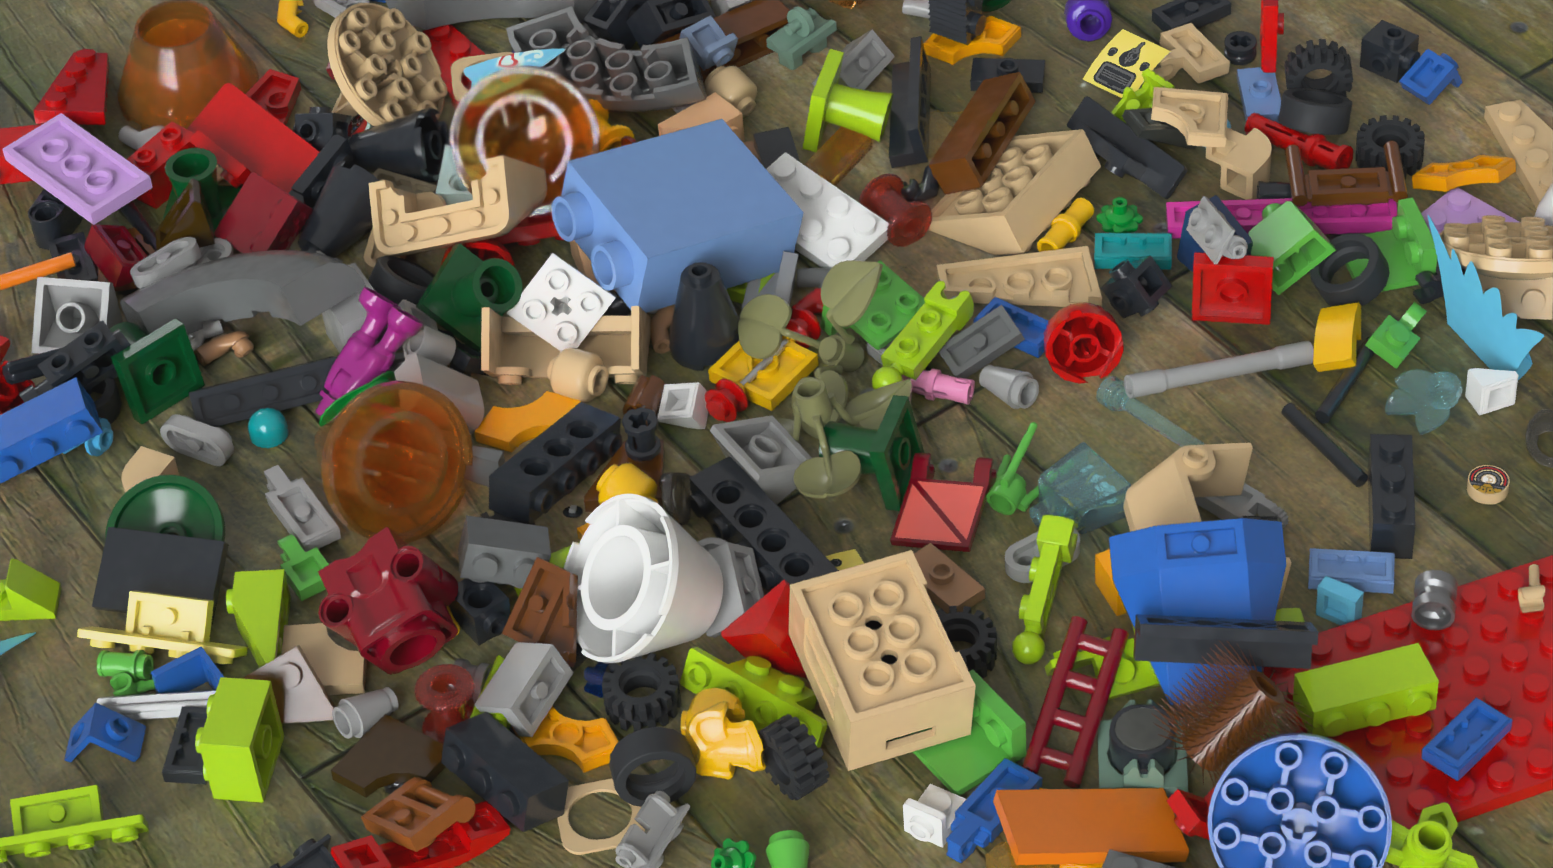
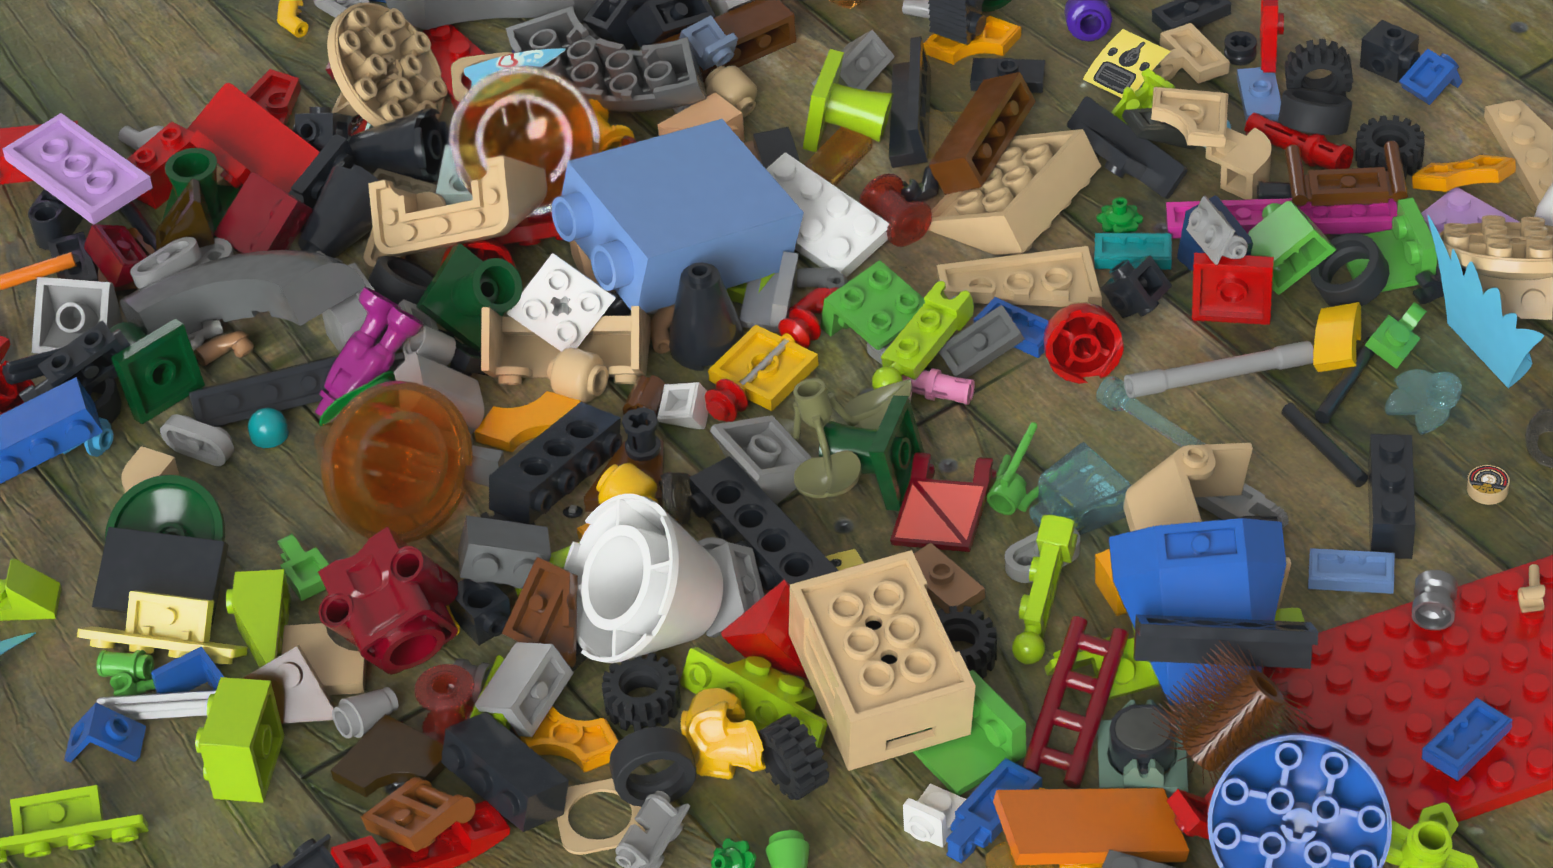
red wing [33,49,110,125] -> none
clear orange cone [117,0,259,131] -> none
black plate [162,707,207,785] -> none
light grey hinge [264,465,341,552] -> none
clear blue hand [584,661,609,698] -> none
olive plant [738,260,883,439] -> none
sand green hips [766,7,837,70] -> none
light grey cone [979,365,1039,409] -> none
yellow pin [1037,198,1094,252] -> none
lime brick [1293,643,1439,737] -> none
medium azure plate [1316,576,1364,625] -> none
white slope [1465,368,1518,415] -> none

